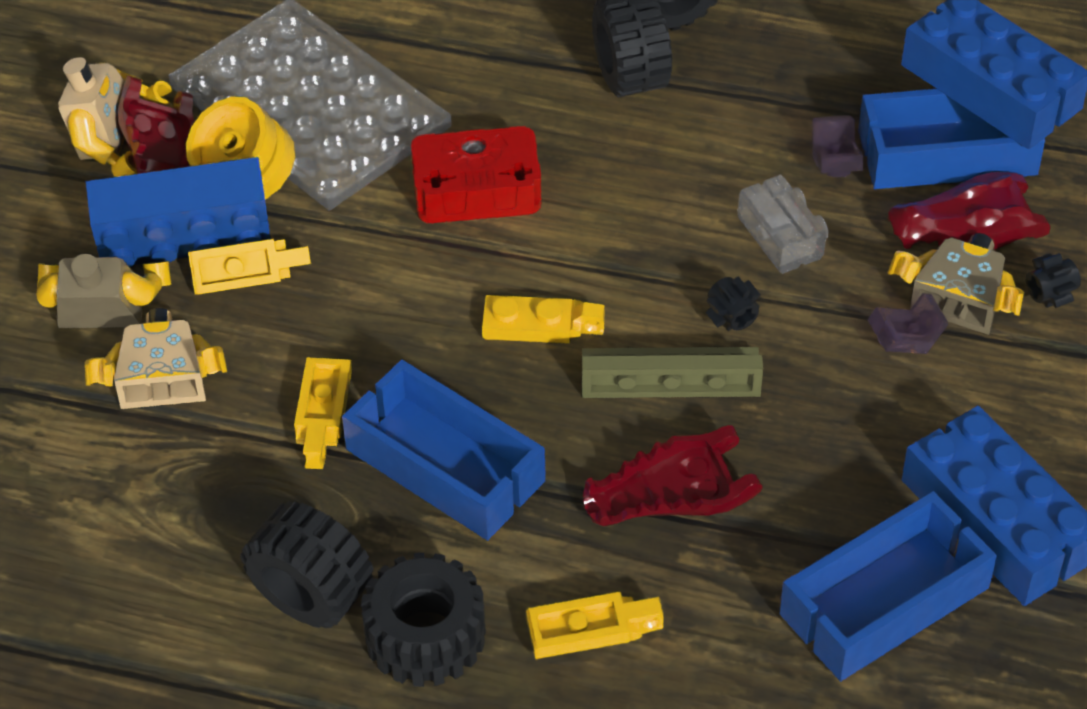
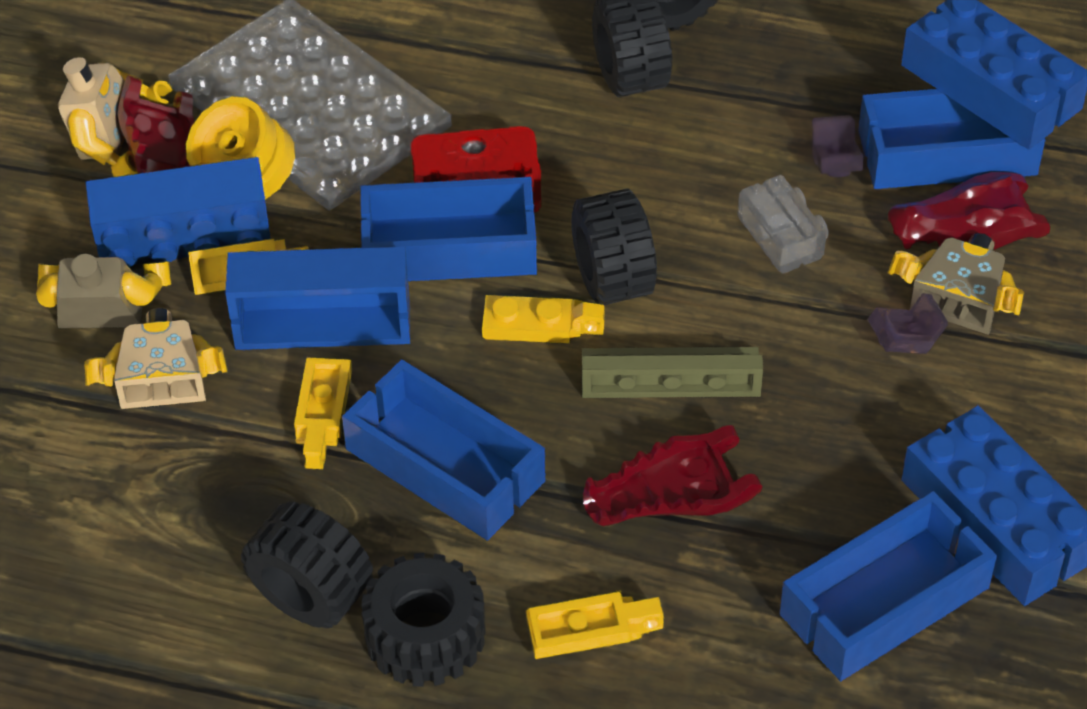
black gear [706,276,761,331] -> none
black gear [1025,253,1081,308] -> none
none -> blue piece [225,246,410,350]
none -> blue piece [361,177,537,281]
none -> black tyre [571,188,657,305]

